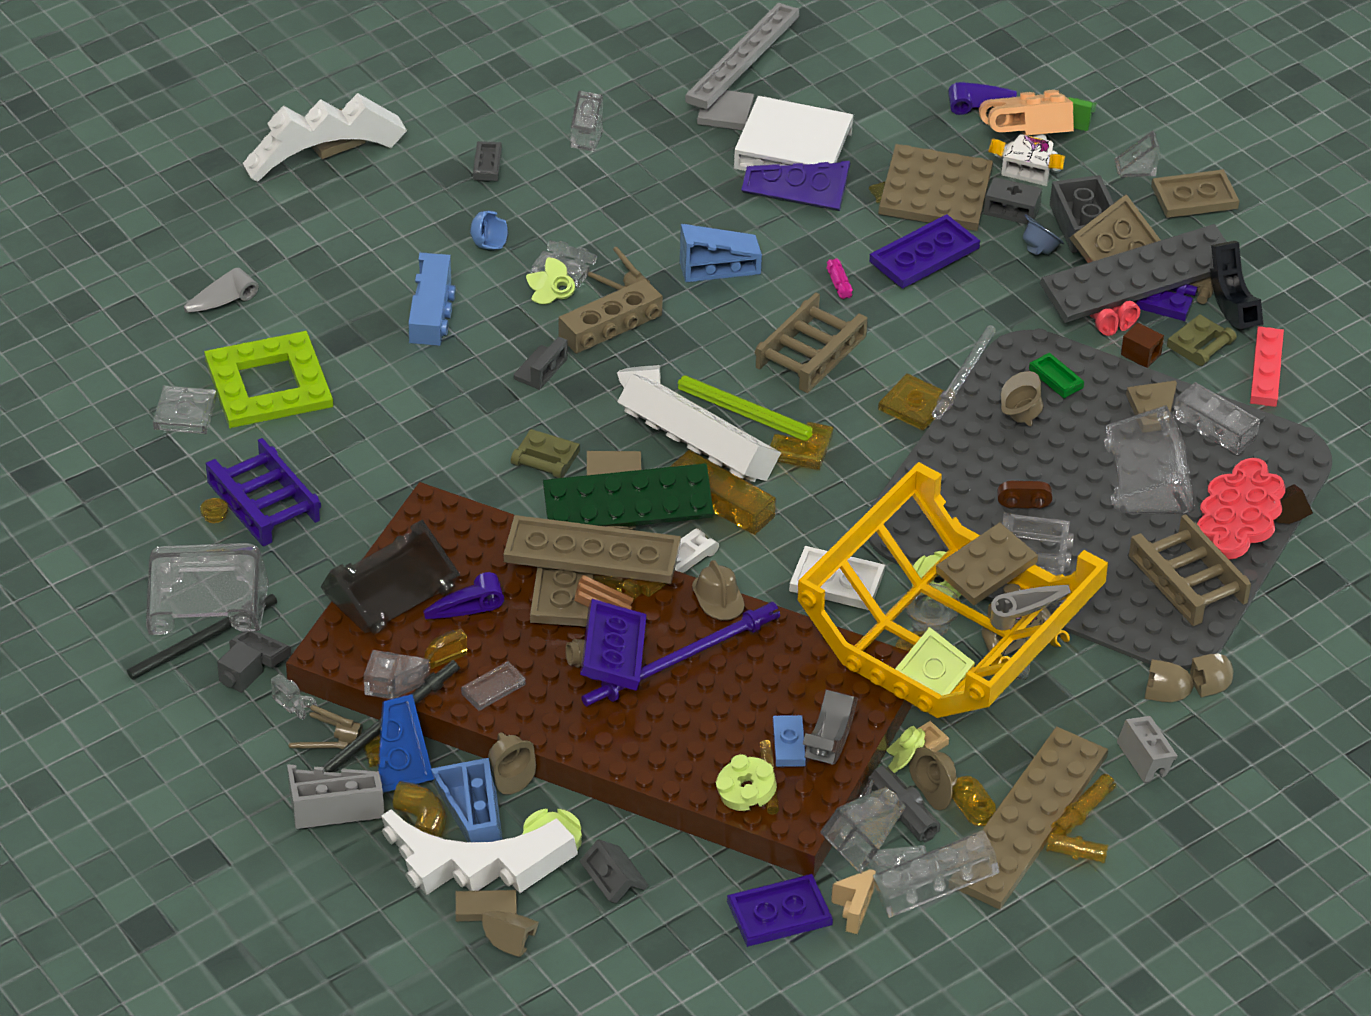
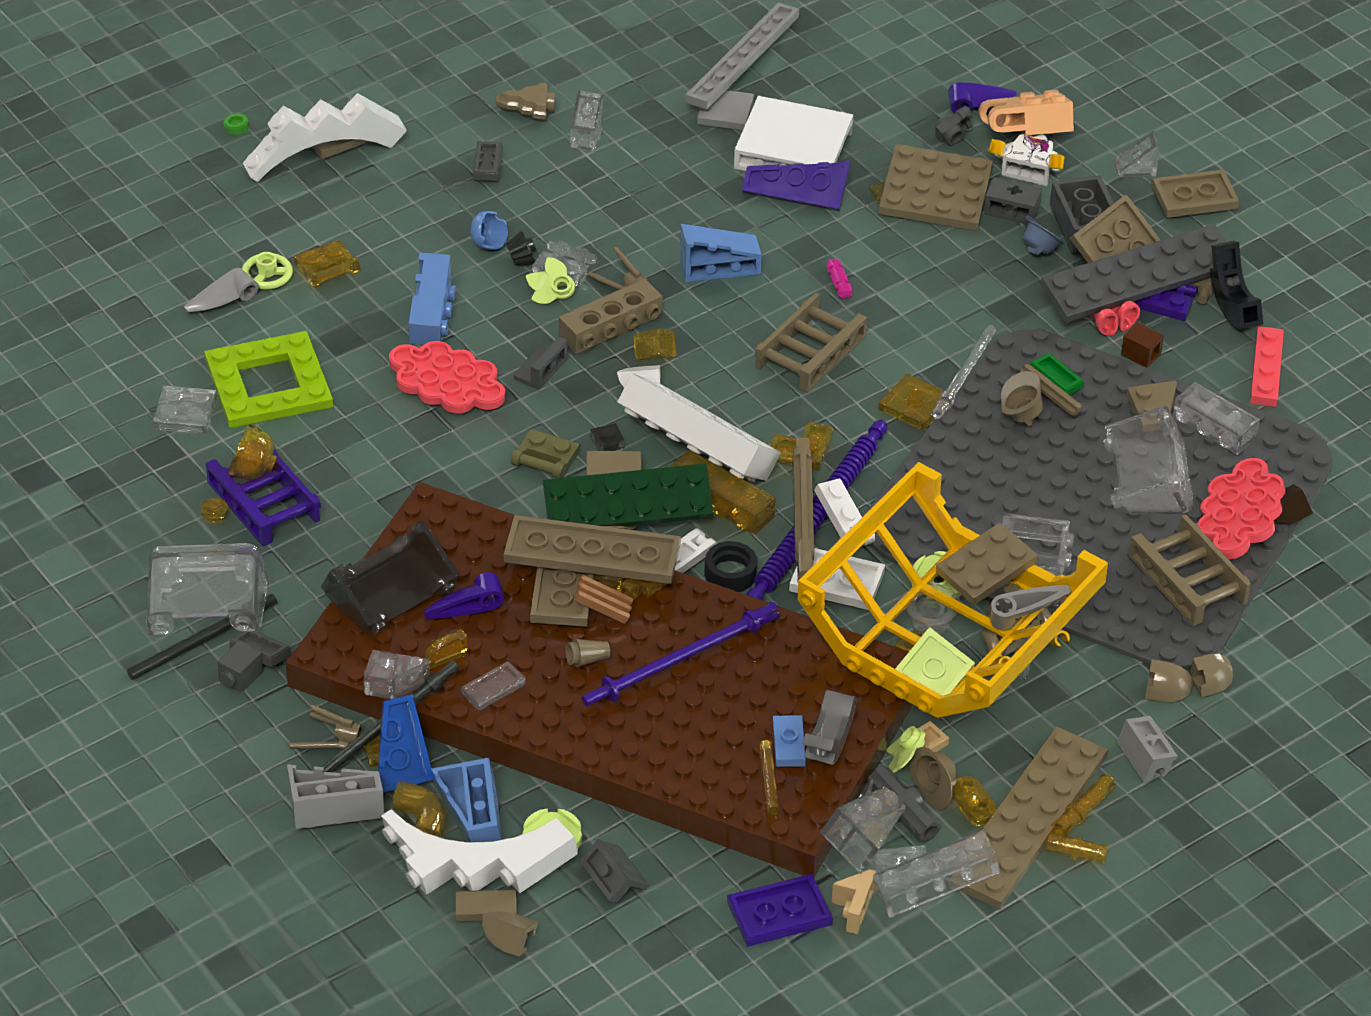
clear plate [271,673,317,719] -> none
dark tan piece [488,732,536,795] -> none
dark purple plate [580,599,647,690] -> none
lime axle [678,375,813,441] -> none
dark tan piece [692,560,744,620] -> none
yellowish green plate [716,754,777,811] -> none
dark purple plate [869,214,980,289] -> none
reddish brown plate [997,481,1052,508] -> none
bright green slope [1068,97,1097,131] -> none
olive plate [1167,314,1237,366] -> none
none -> bright green tile [224,114,249,135]
none -> clear yellow cylinder [228,424,278,480]
none -> yellowish green piece [242,252,293,290]
none -> clear yellow plate [294,240,360,287]
none -> coral plate [389,341,505,414]
none -> dark tan rock [496,83,555,121]
none -> pearl dark grey piece [506,230,537,265]
none -> clear smoke plate [590,423,625,451]
none -> clear yellow panel [633,328,677,360]
none -> black tyre [704,541,757,592]
none -> dark purple hose [746,420,887,600]
none -> dark tan piece [793,437,814,580]
none -> white plate [814,478,875,545]
none -> dark grey plate [935,106,972,145]
none -> dark tan axle [1019,364,1082,417]

